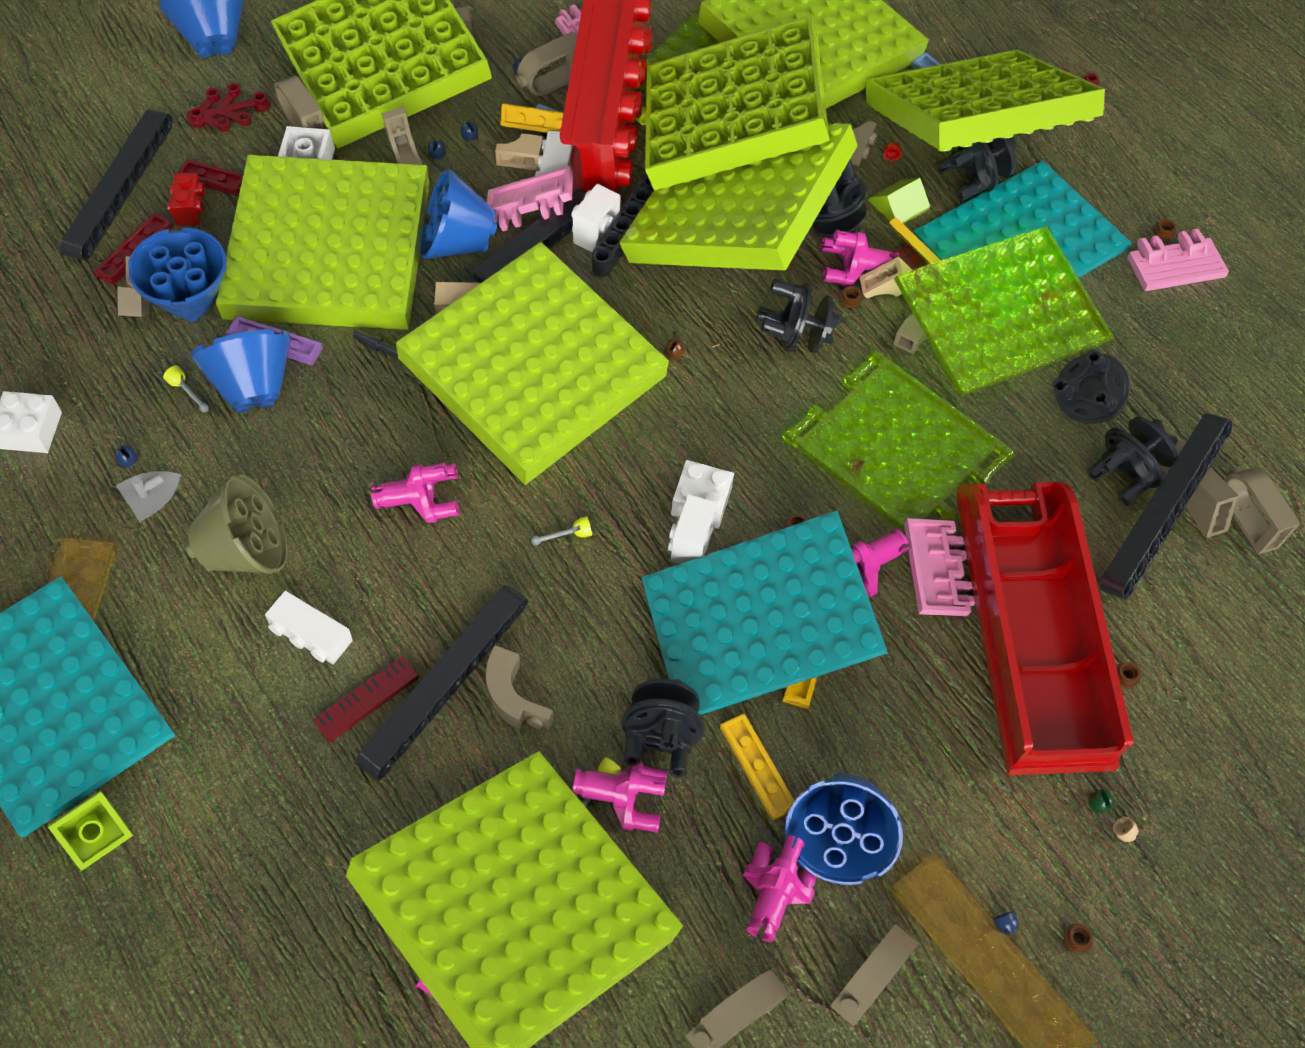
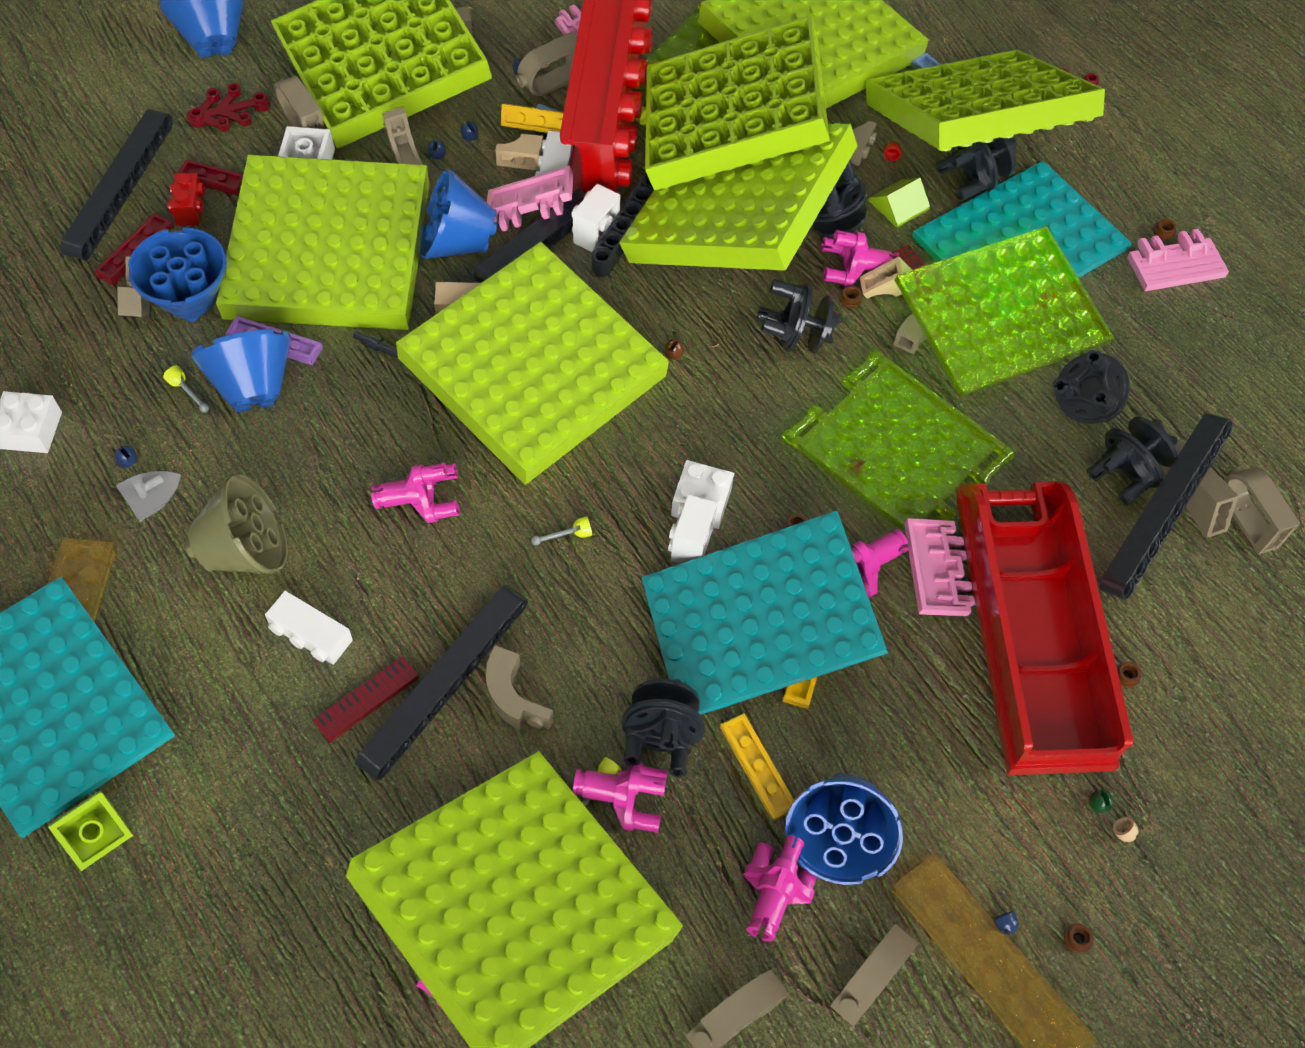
yellow tile [889,218,958,288] -> none

